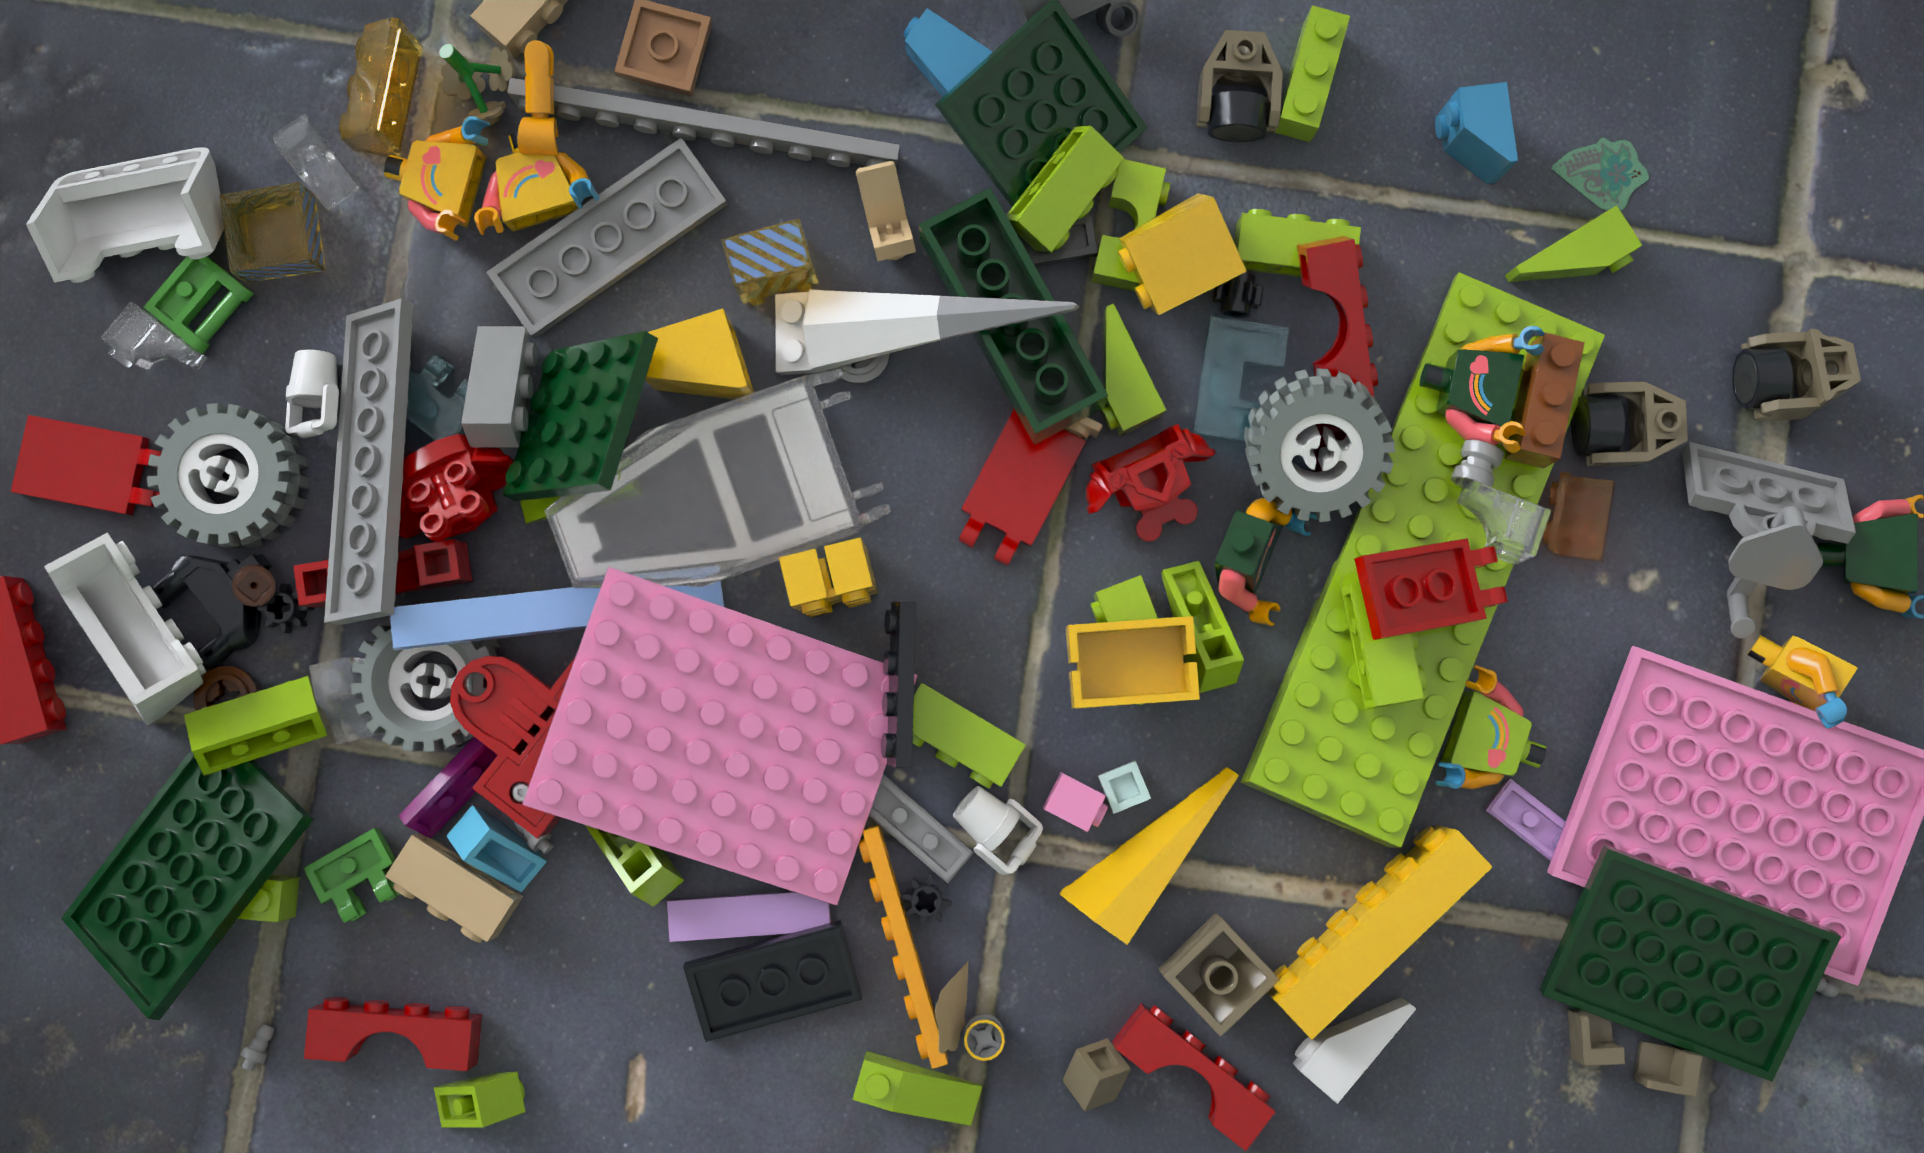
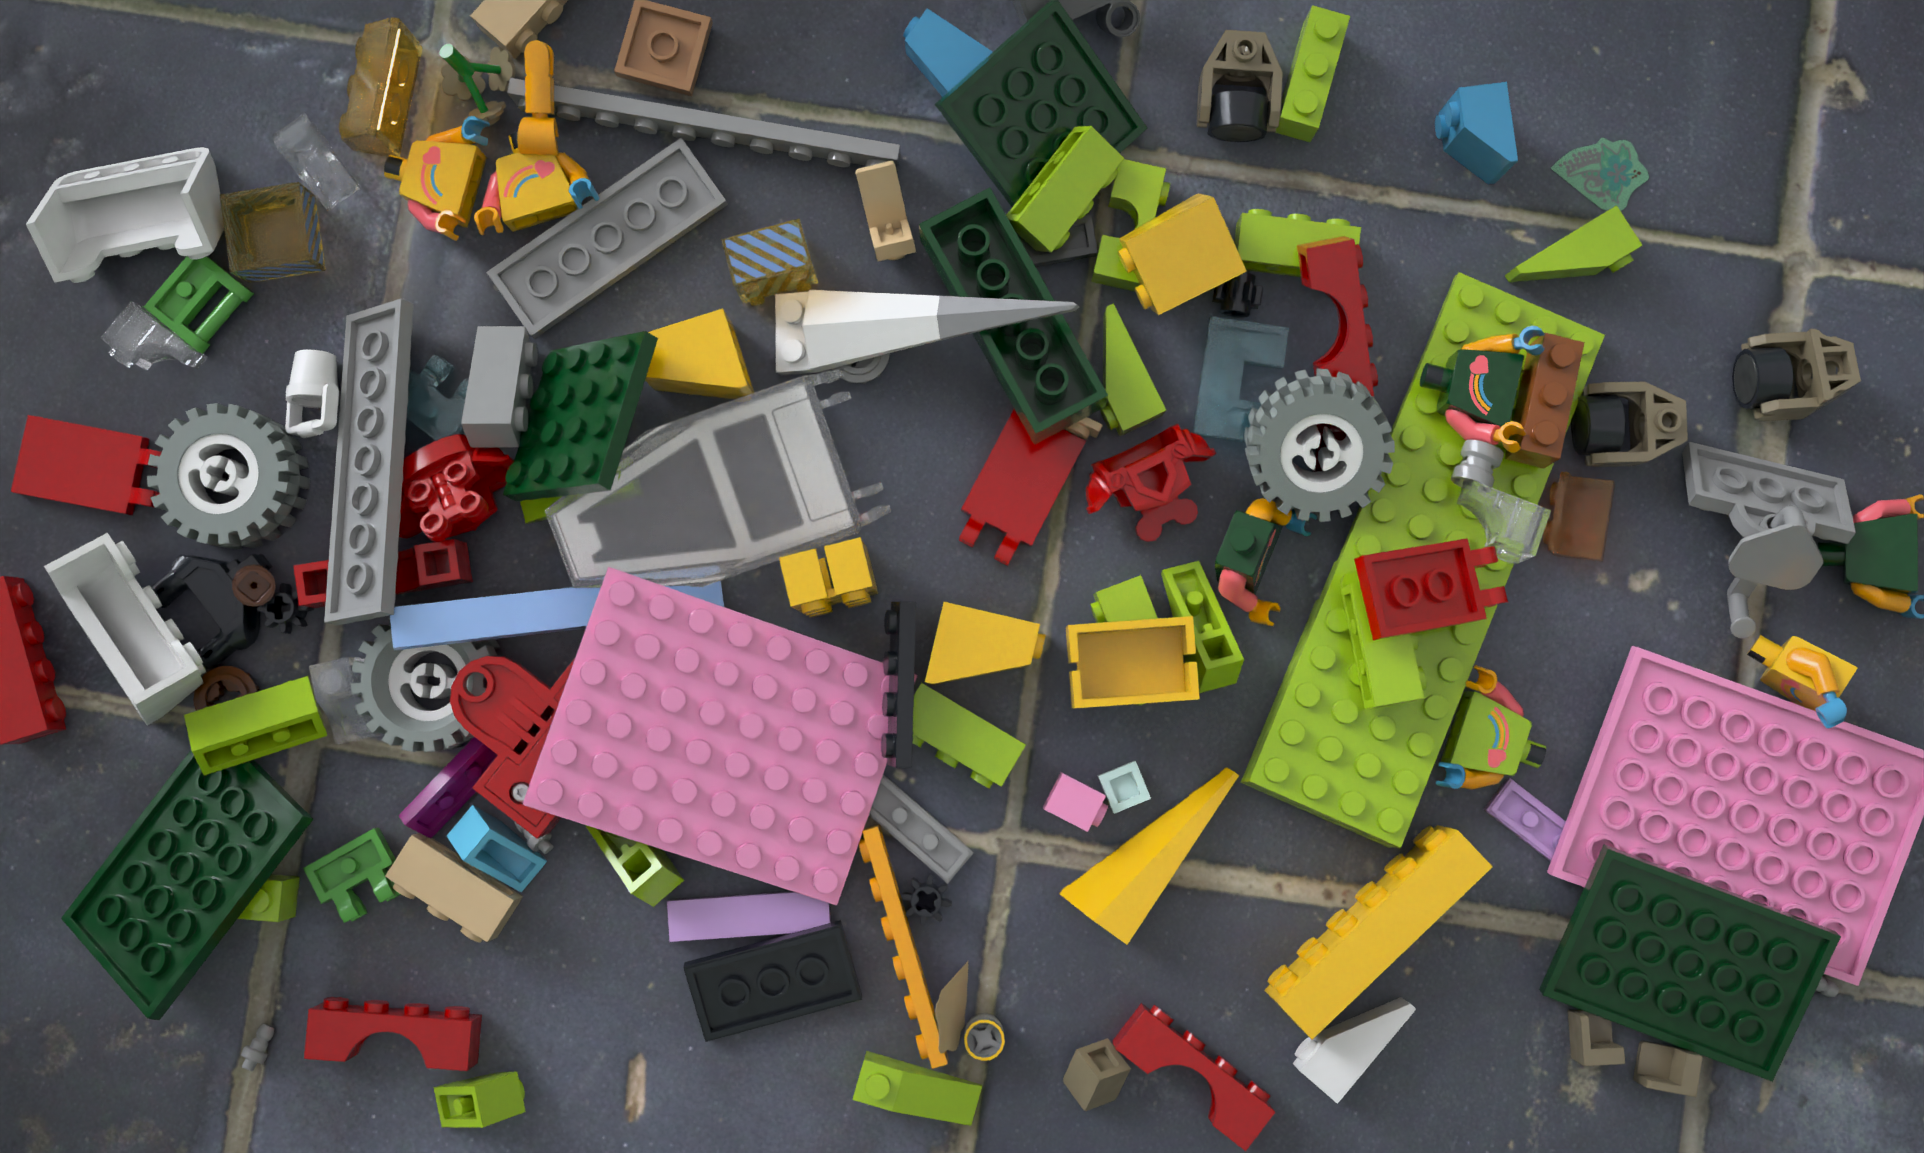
white piece [953,786,1043,875] -> none
dark tan slope [1158,913,1280,1037] -> none
none -> yellow slope [925,602,1046,685]

